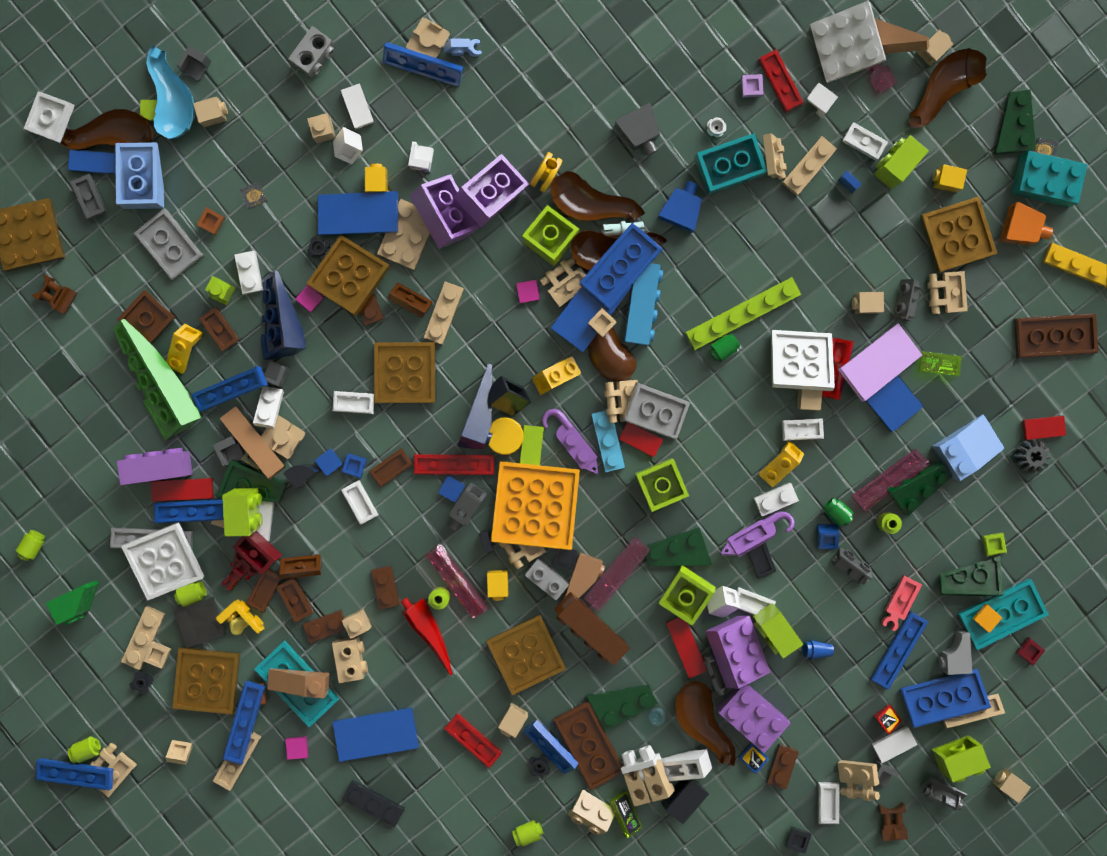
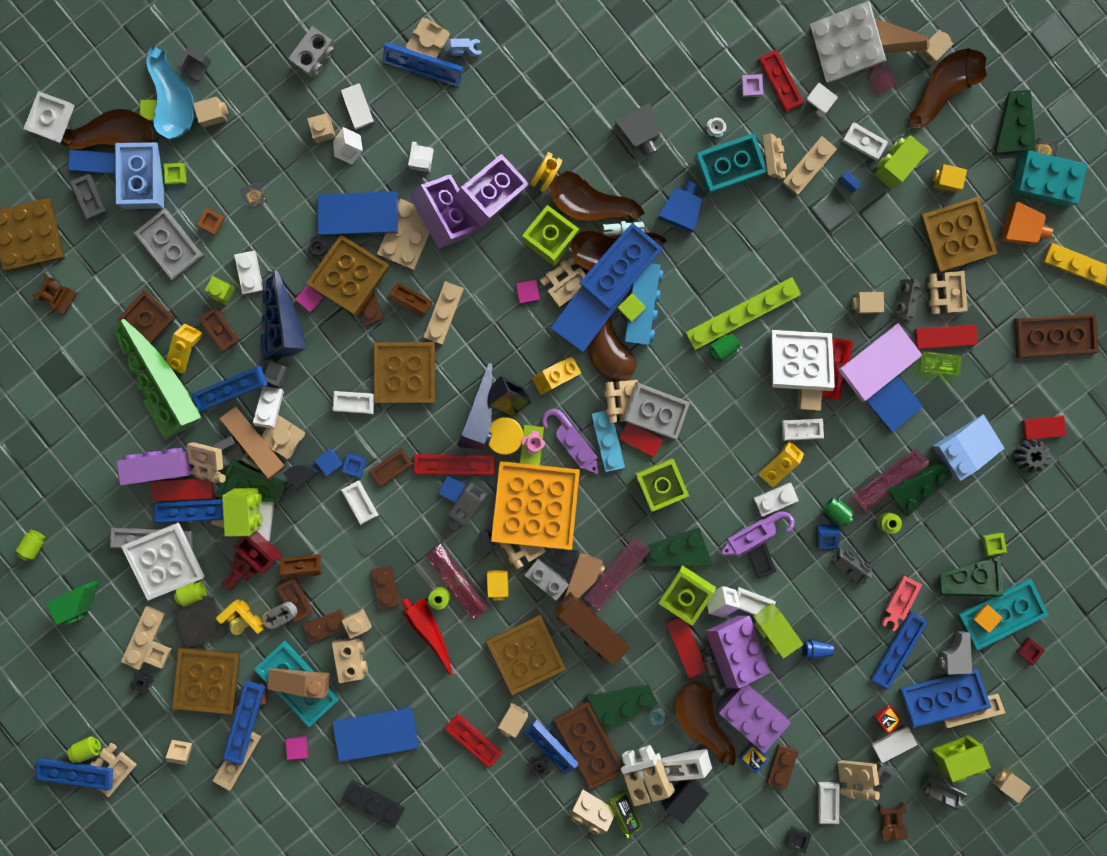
reddish brown tile [246,570,281,613] -> none
yellow brick [365,164,388,193] -> none
lime brick [512,820,544,847] -> none
tan plate [588,308,617,338] -> none
none -> lime tile [163,163,187,185]
none -> tan plate [187,442,226,483]
none -> light grey beam [262,602,297,629]
none -> bright pink plate [521,430,545,454]
none -> lime tile [617,293,646,322]
none -> red tile [915,325,978,349]

